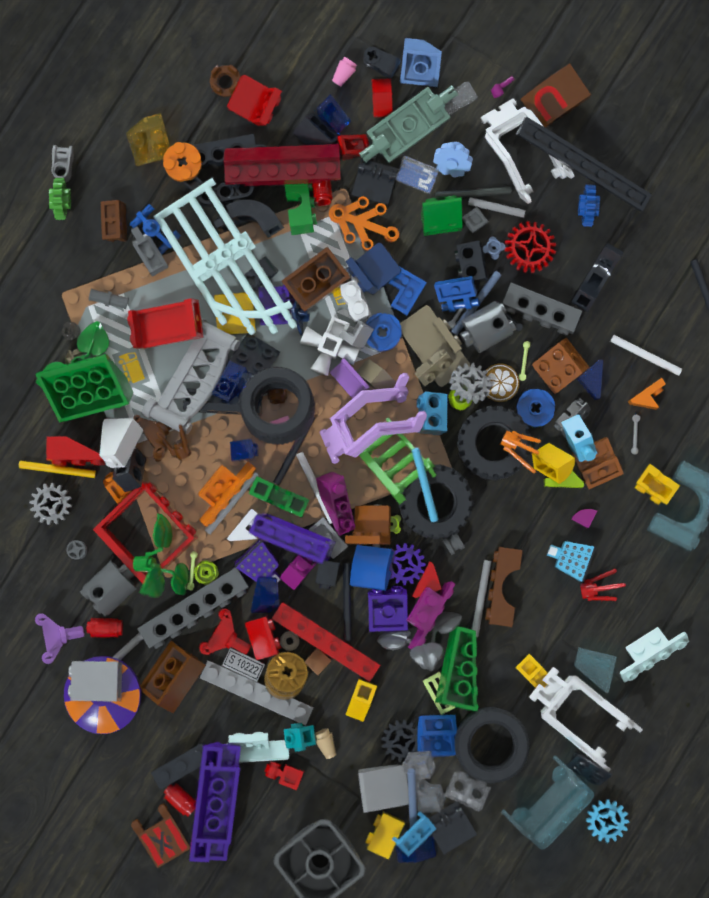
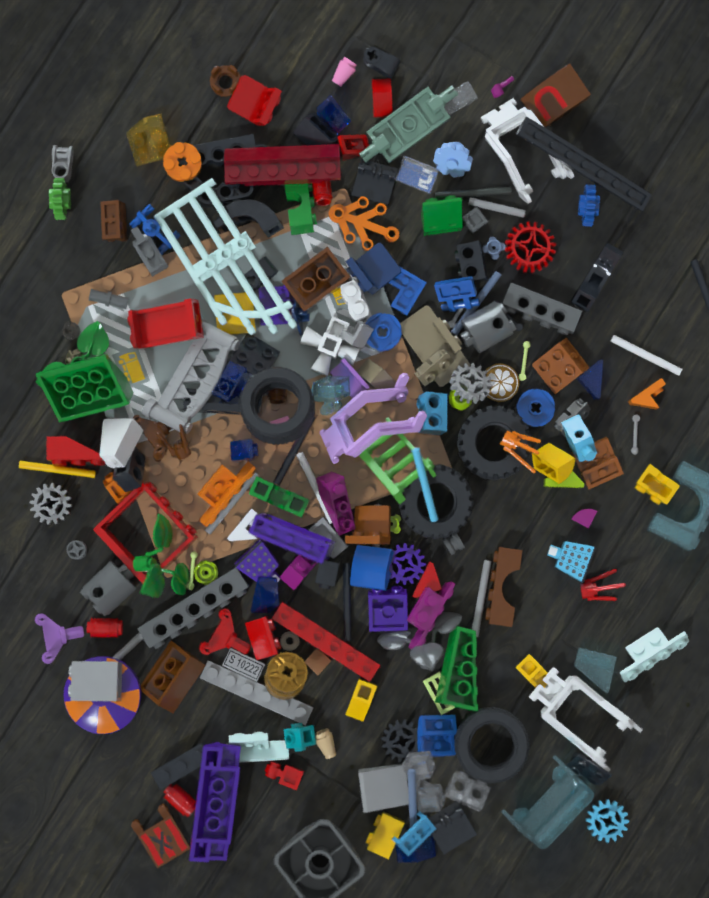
medium blue slope [400,38,442,87] -> none
none -> clear light blue brick [311,376,350,416]

